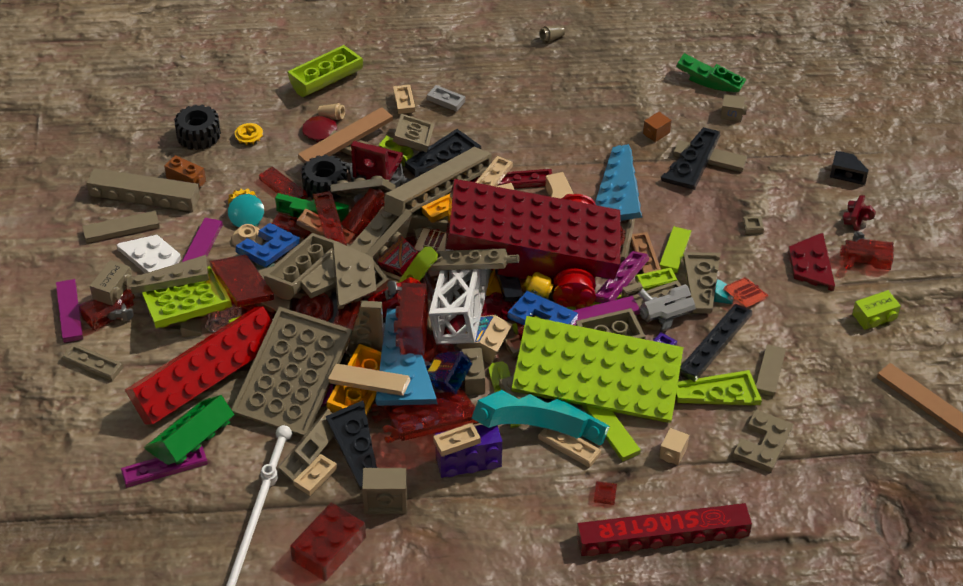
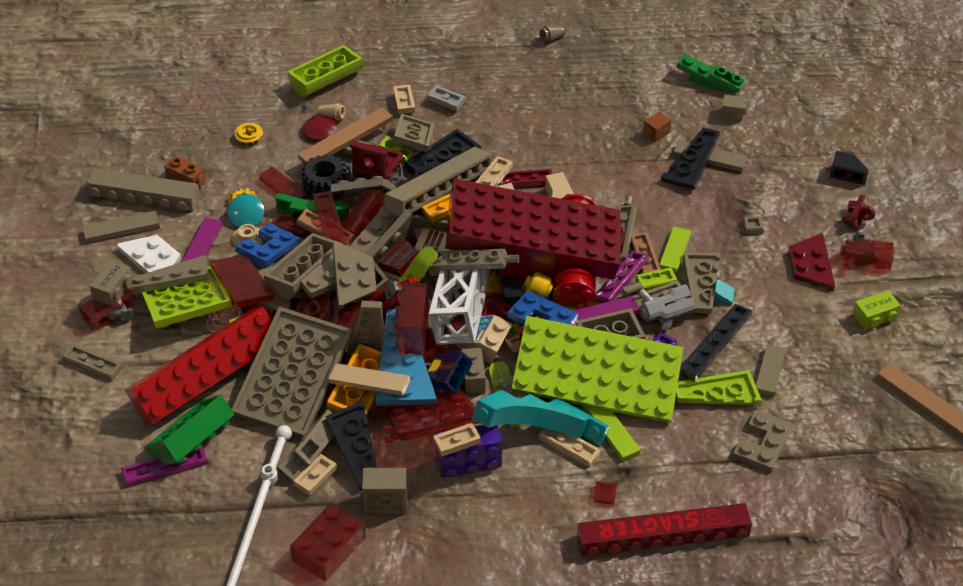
magenta tile [56,279,83,343] -> none
black tyre [174,105,221,150] -> none
dark azure wing [595,144,642,221] -> none
tan brick [659,428,689,465] -> none
clear red piece [724,277,768,307] -> none

